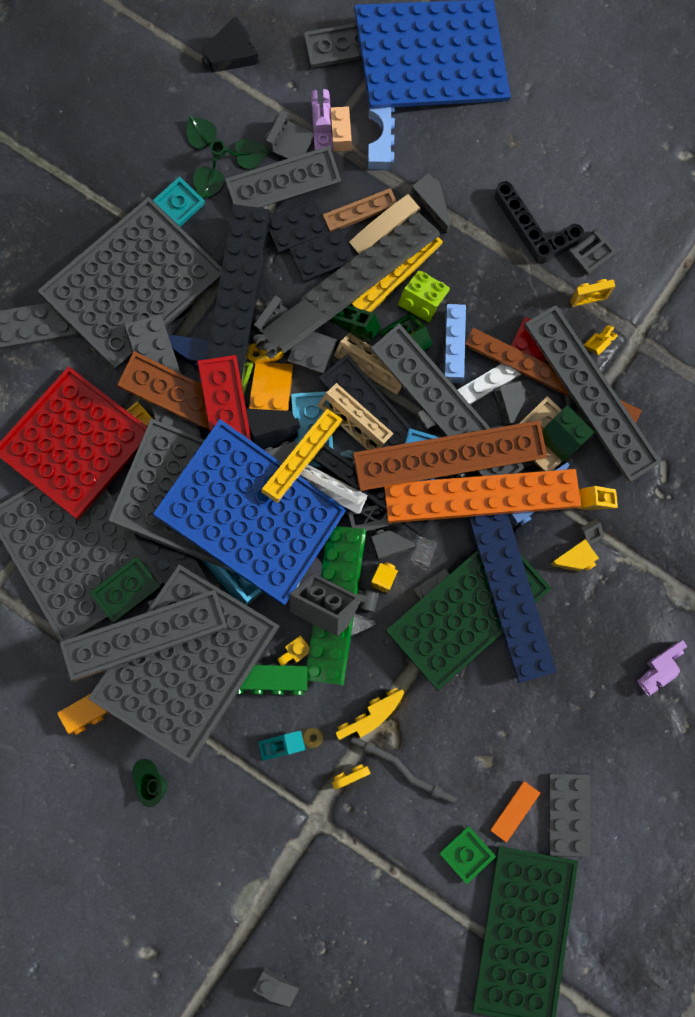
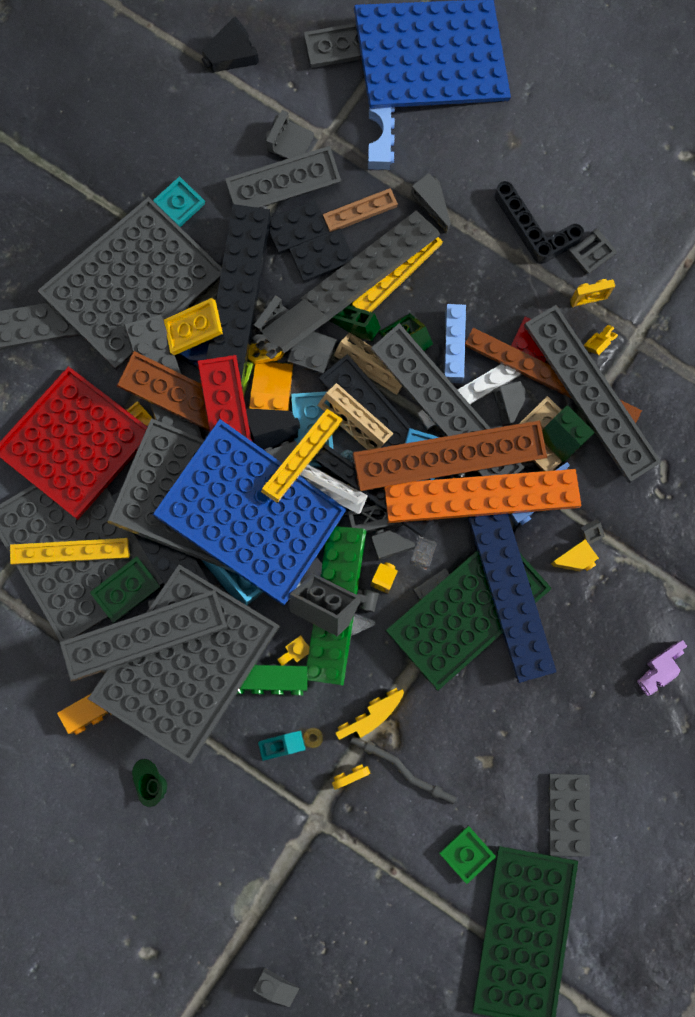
dark green plant [187,116,268,198] -> none
lavender plate [311,89,333,151] -> none
light nougat brick [331,106,352,152] -> none
tan slope [350,194,420,253] -> none
lime bracket [397,271,450,323] -> none
orange tile [490,781,540,842] -> none
yellow slope [577,486,618,510] -> none
none -> yellow plate [10,538,129,565]
none -> yellow plate [164,298,223,355]

